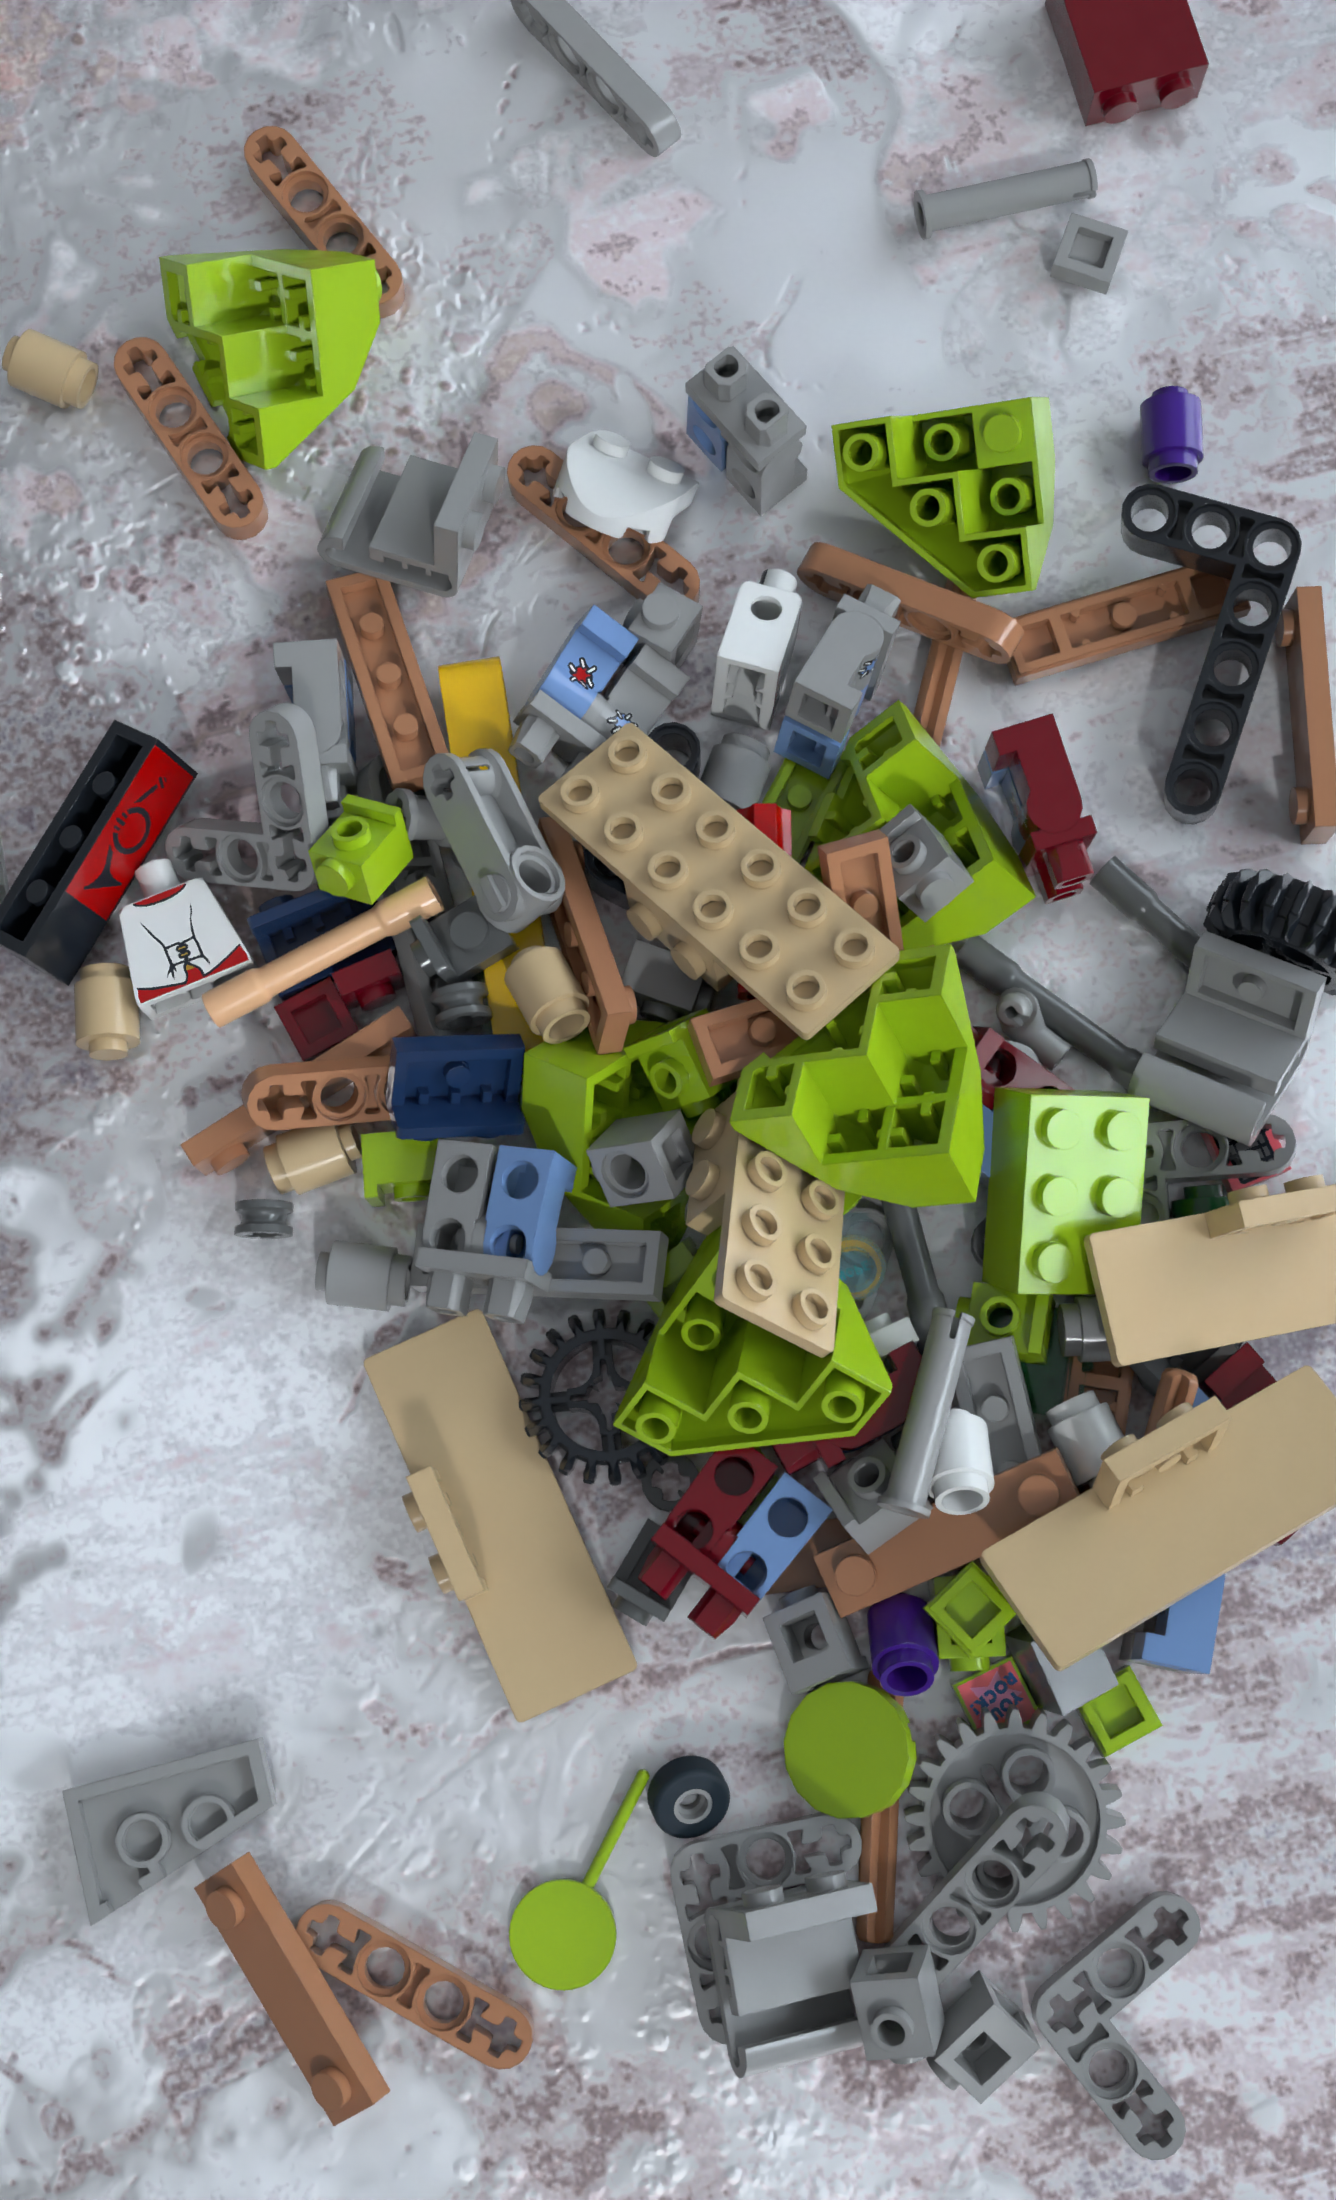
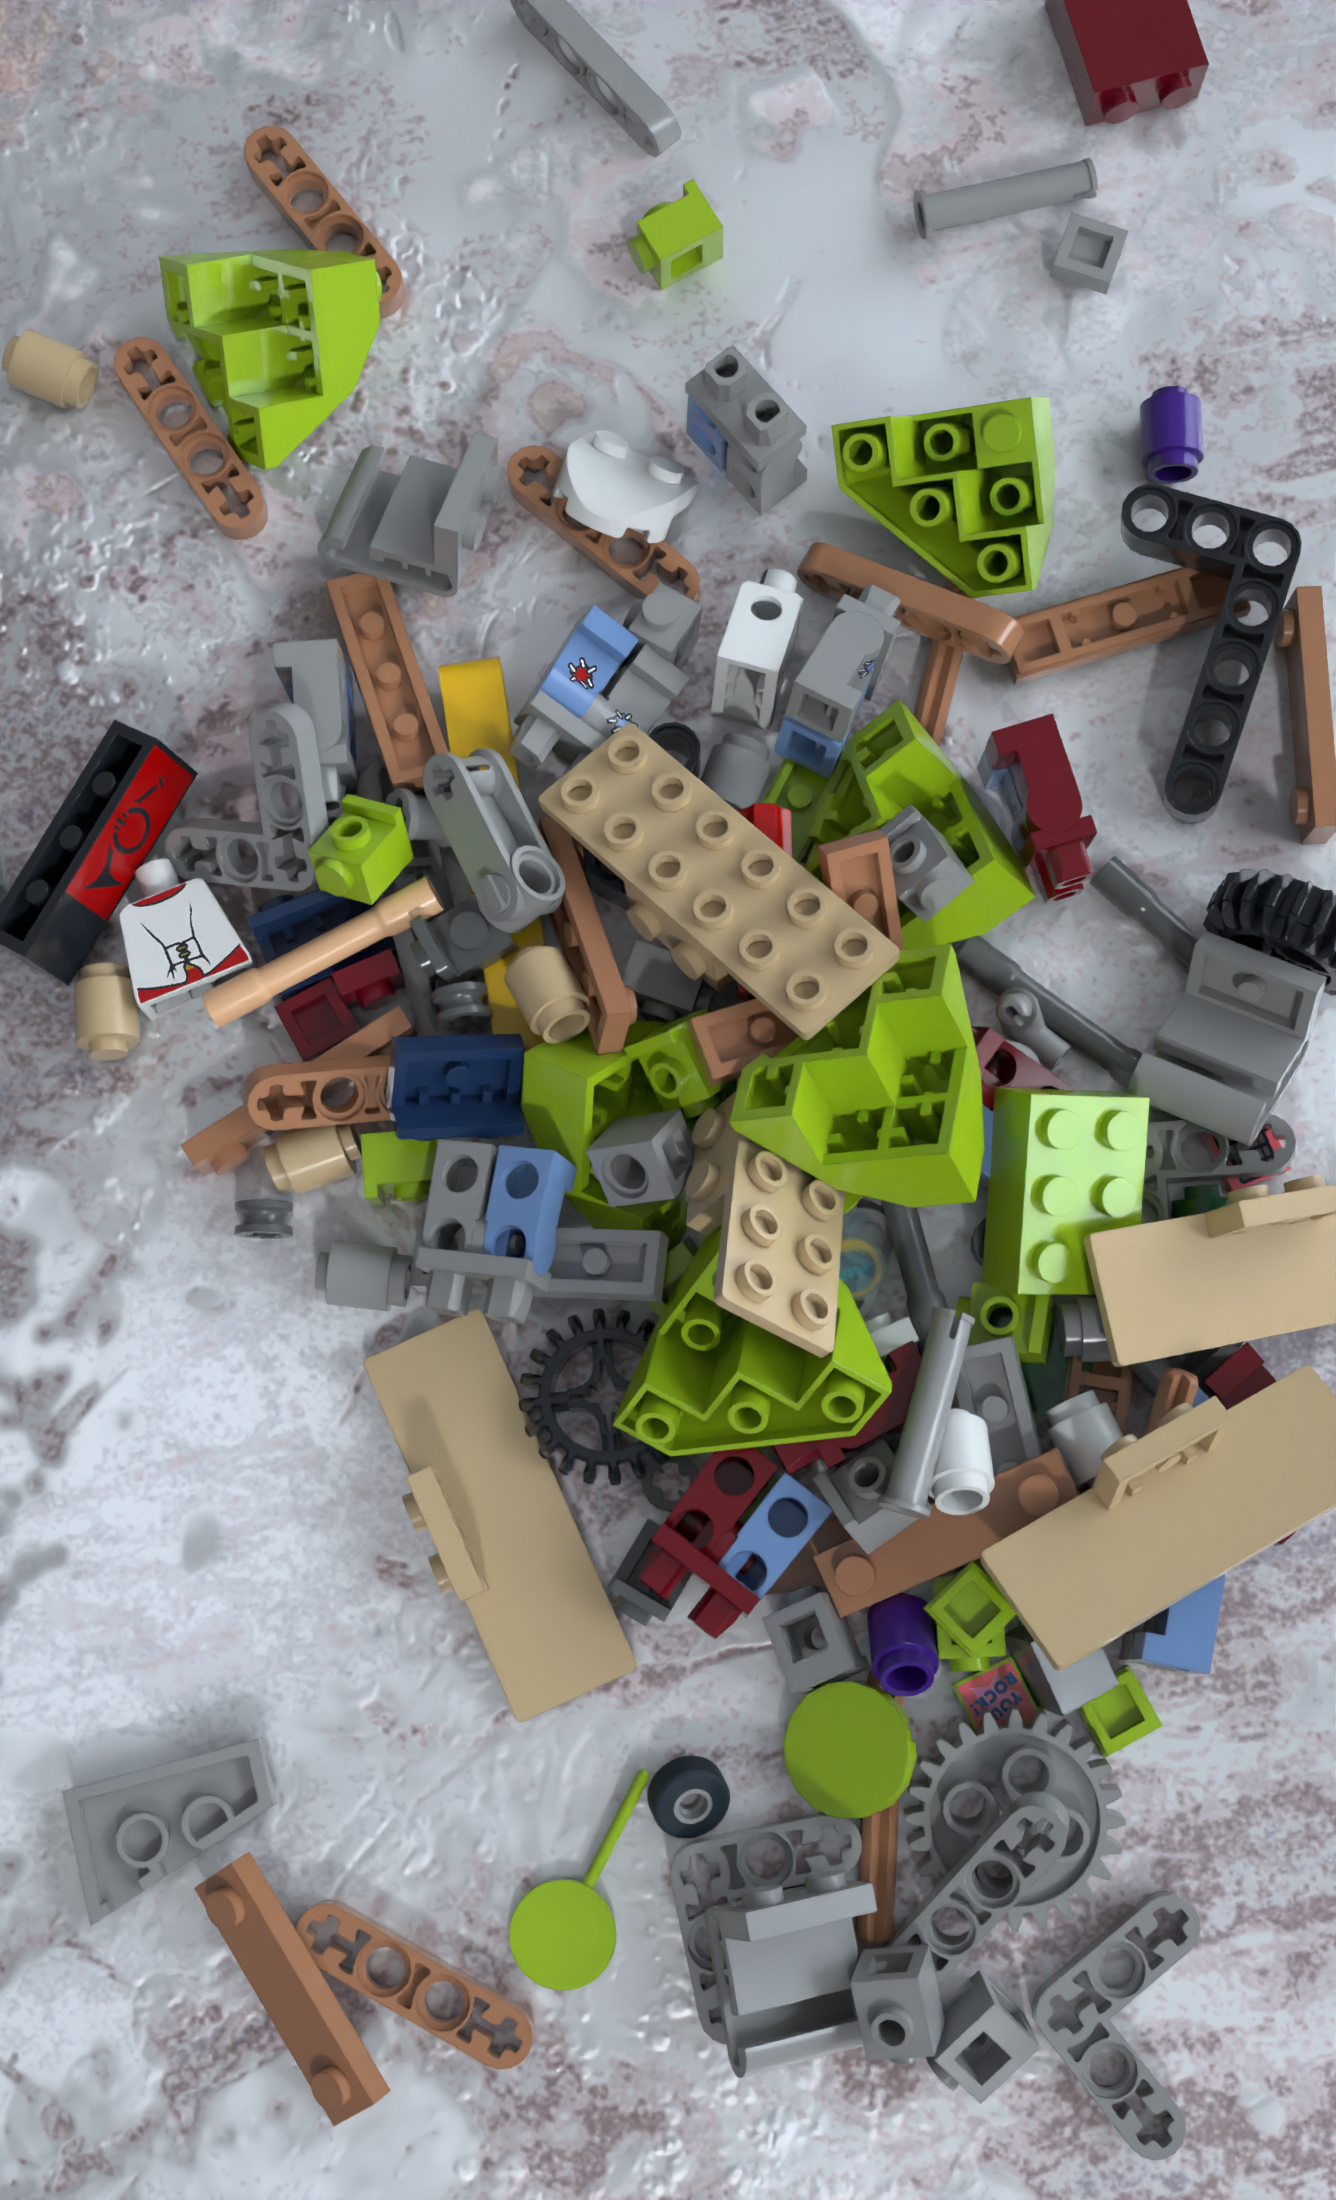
none -> lime brick [627,179,723,290]

